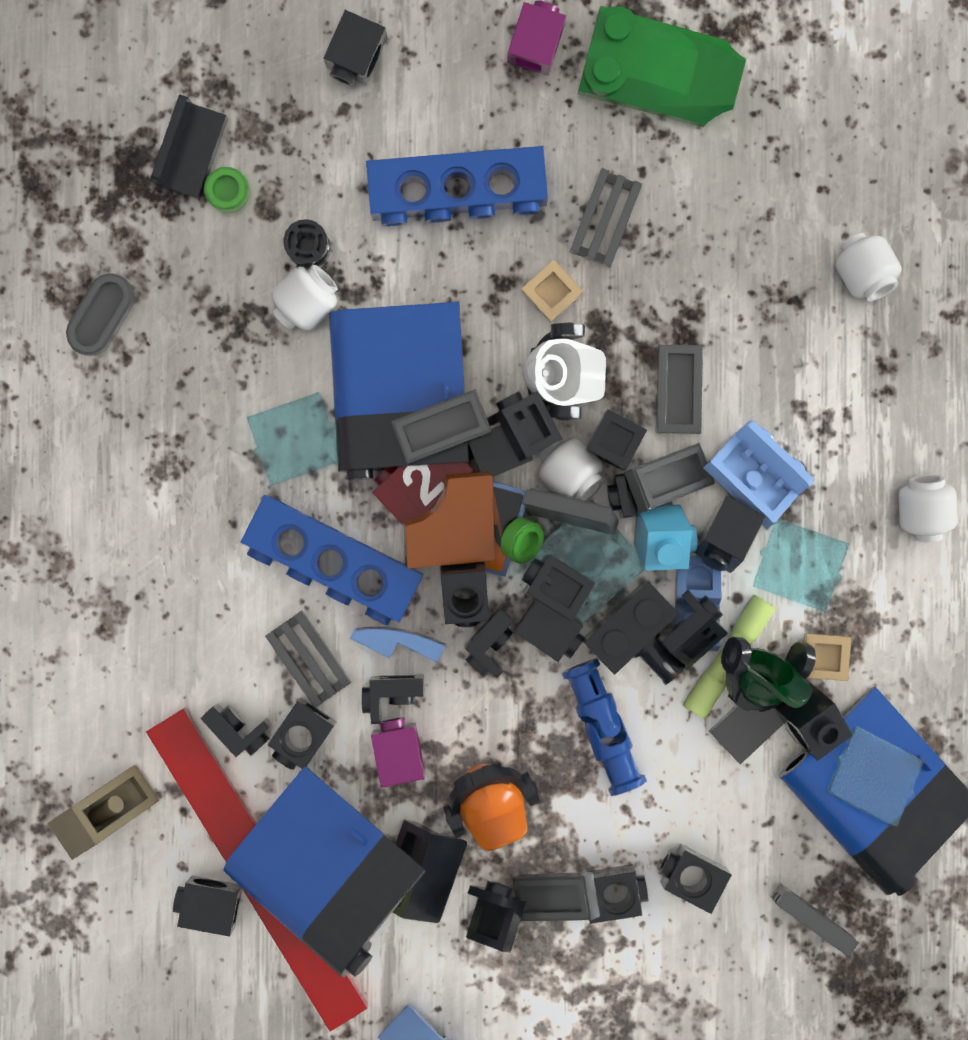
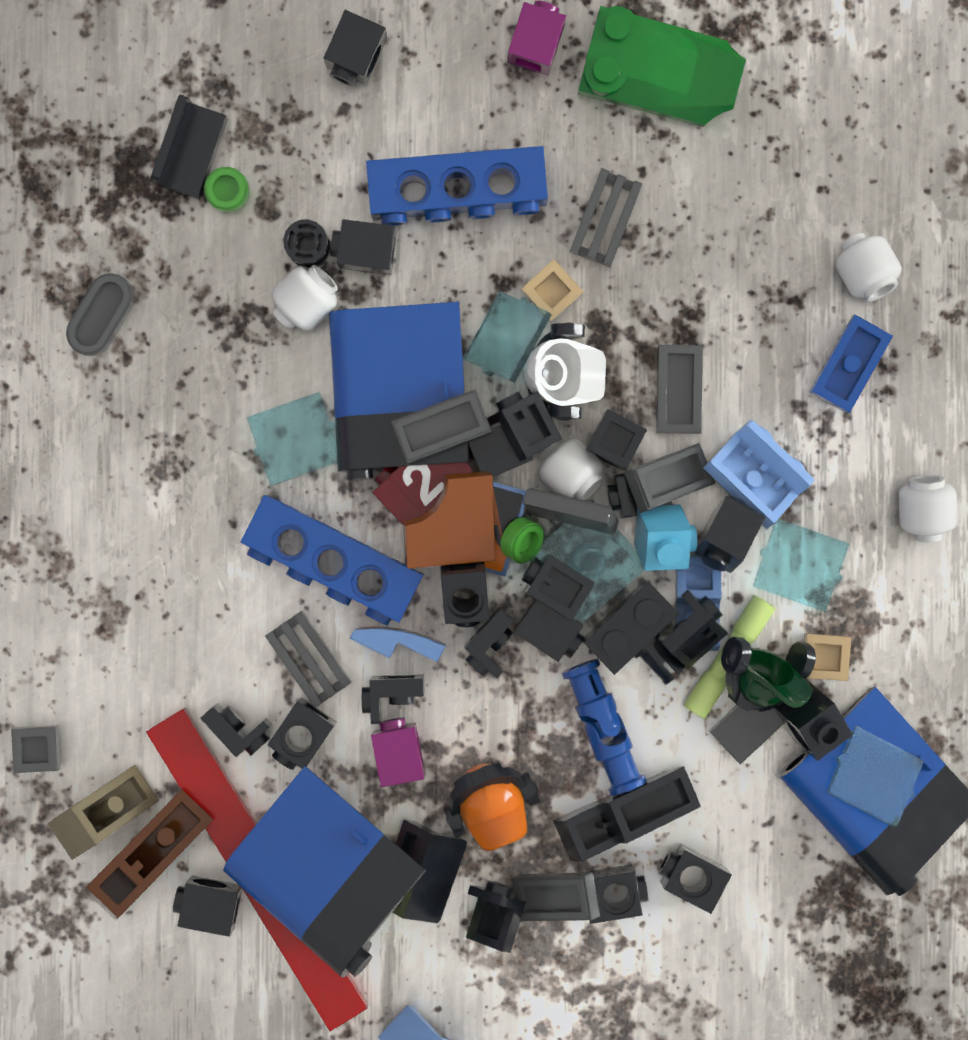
dark grey tile [770,883,859,957] -> none
none -> dark grey plate [11,725,61,773]
none -> reddish brown slope [85,789,213,920]
none -> black brick [330,219,397,275]
none -> clear light blue piece [463,291,552,383]
none -> black slope [553,766,701,862]
none -> blue plate [809,314,893,414]

